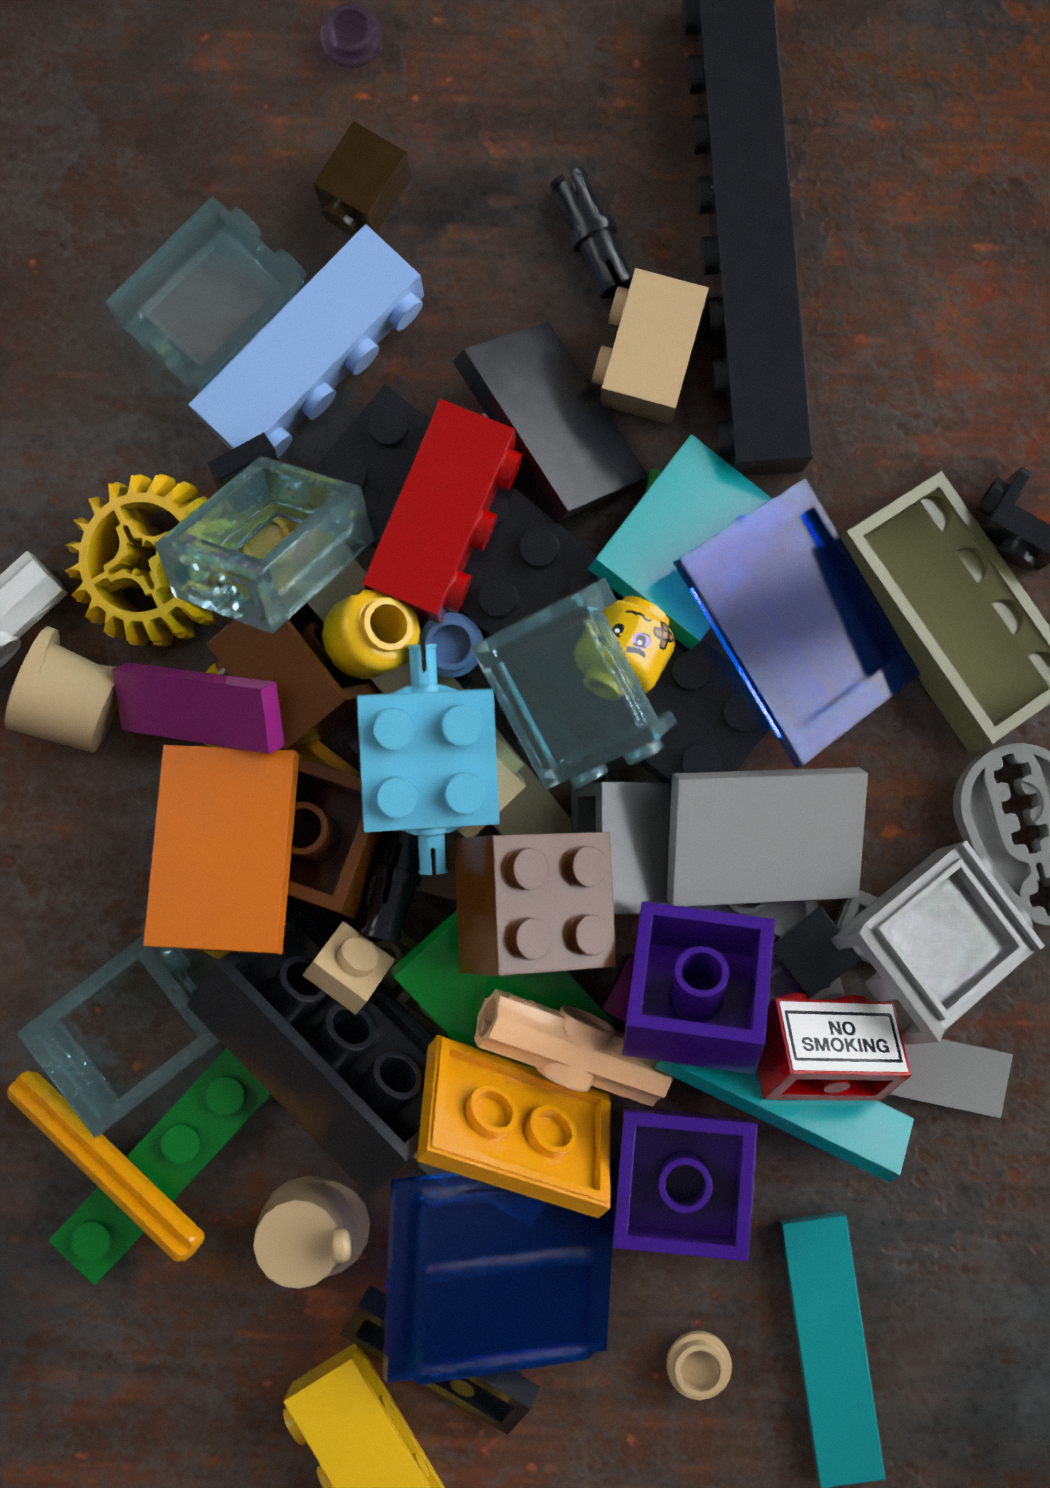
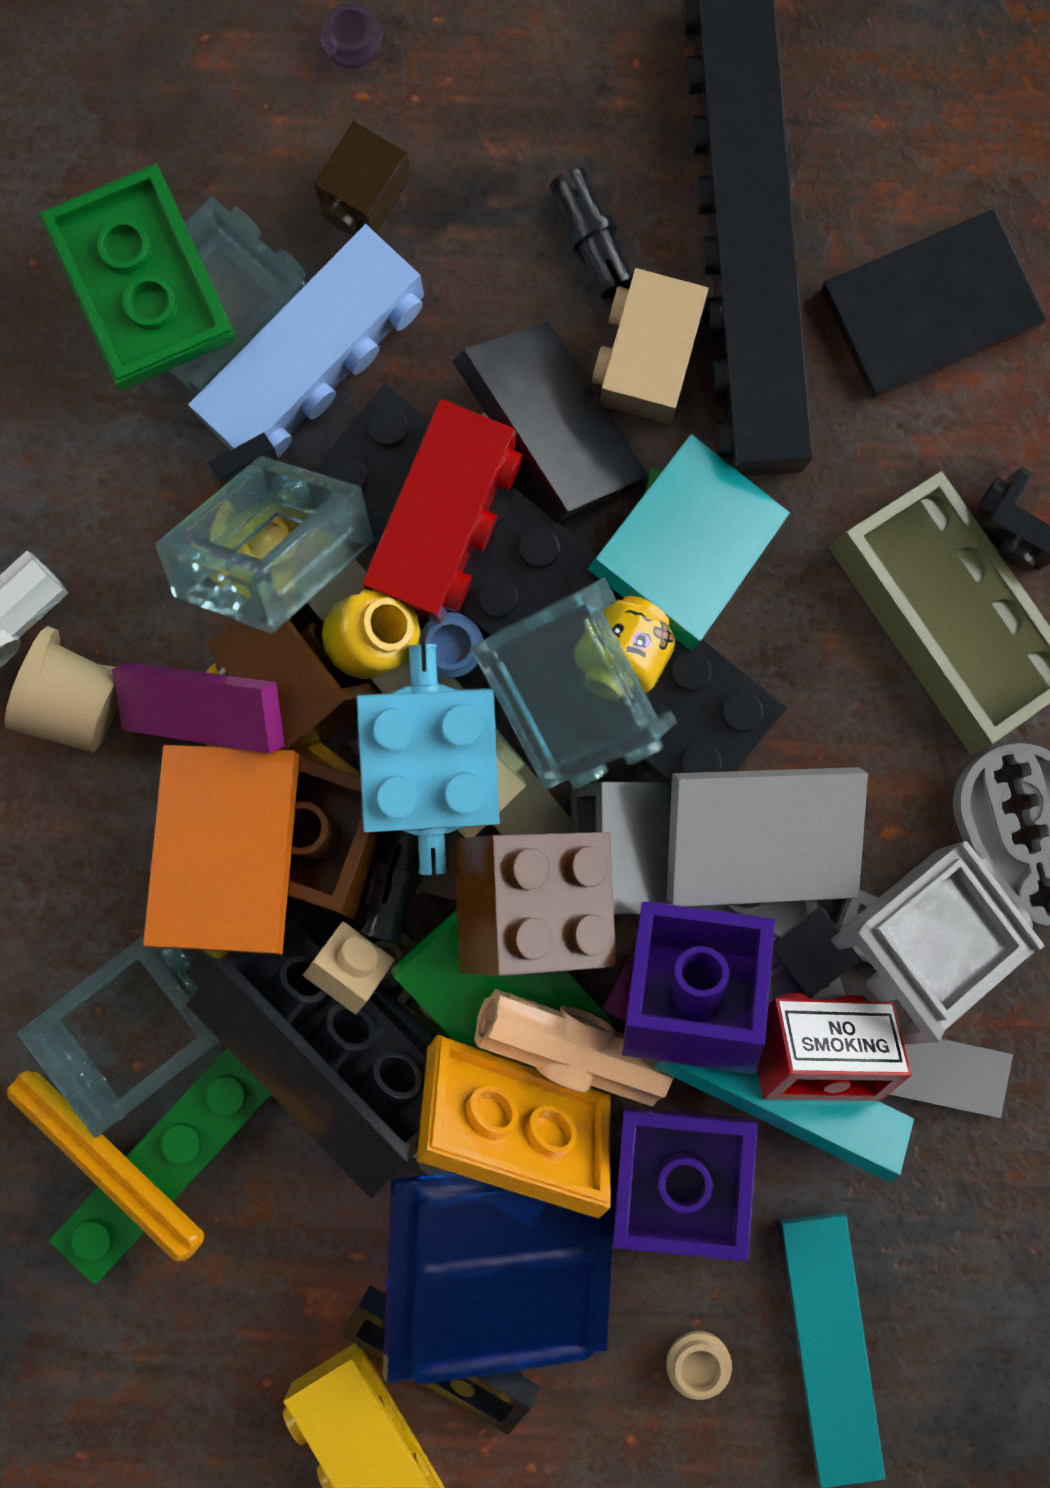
yellow gear [64,474,238,647] -> none
tan hat [253,1176,371,1289] -> none
clear blue piece [673,478,921,768] -> none
none -> green tile [38,163,238,391]
none -> black tile [821,208,1047,399]

